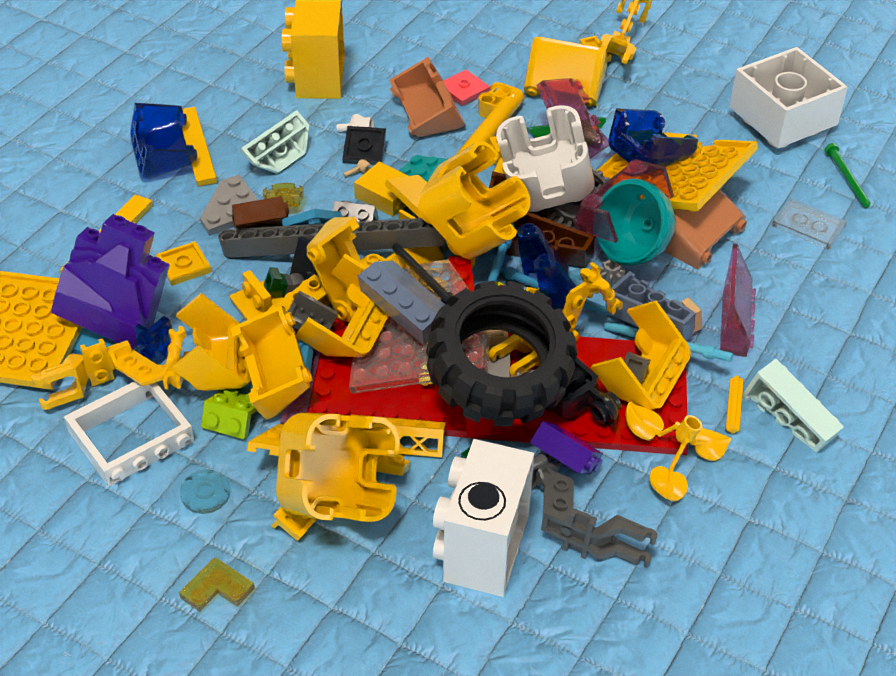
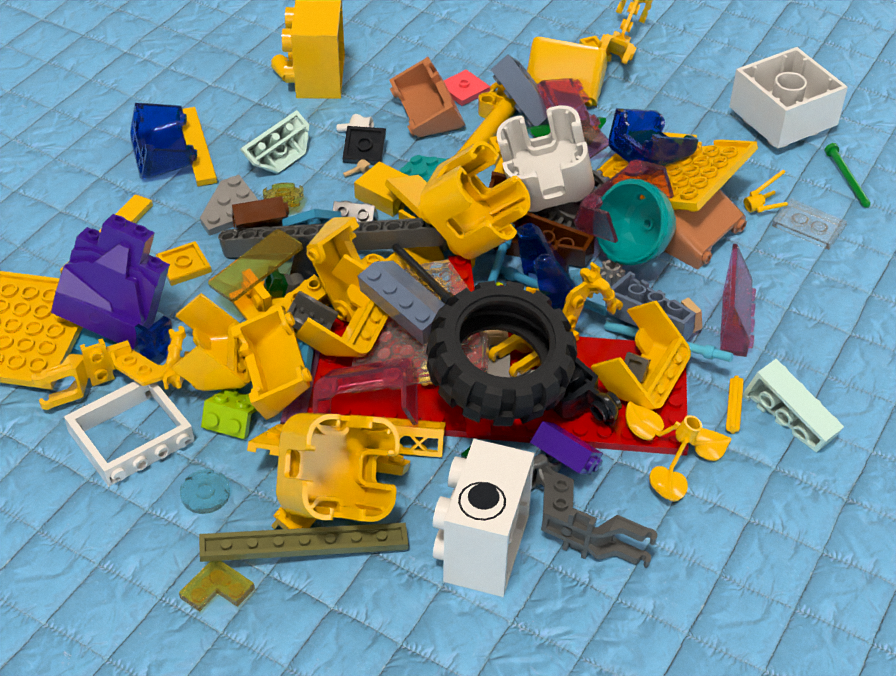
none -> olive plate [199,523,408,562]
none -> clear yellow piece [208,229,303,302]
none -> yellow cone [271,54,288,81]
none -> clear pink windscreen [313,358,418,425]
none -> sand blue slope [491,54,554,127]
none -> yellow plant [743,170,788,213]

